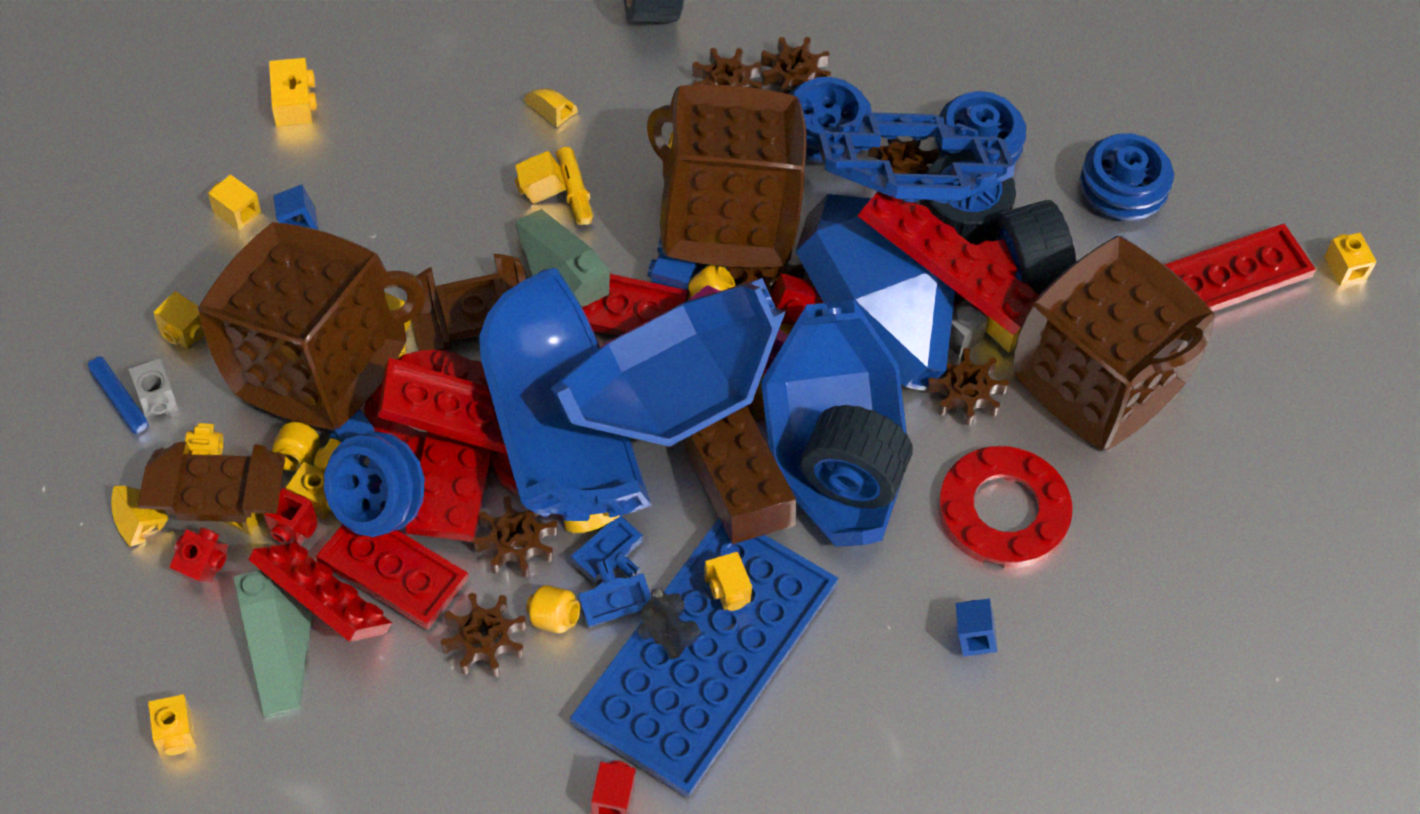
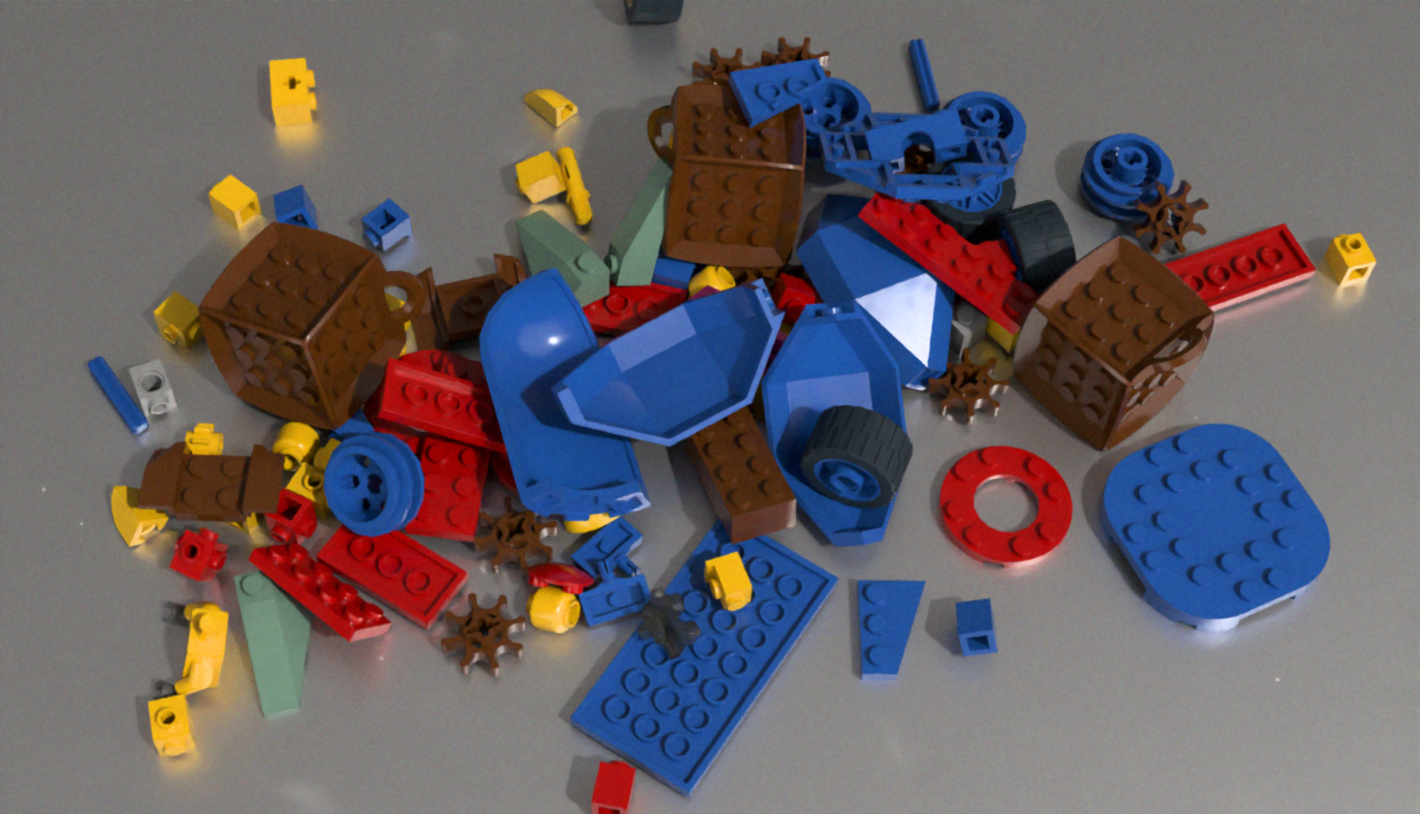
none -> yellow torso [153,601,229,700]
none -> blue brick [361,198,413,252]
none -> red dish [526,562,594,594]
none -> sand green wedge [603,157,674,286]
none -> blue wing [728,58,829,128]
none -> blue wing [857,580,926,680]
none -> blue arch [865,109,967,173]
none -> blue axle [908,39,941,113]
none -> blue plate [1099,423,1330,631]
none -> reddish brown gear [1131,180,1209,254]

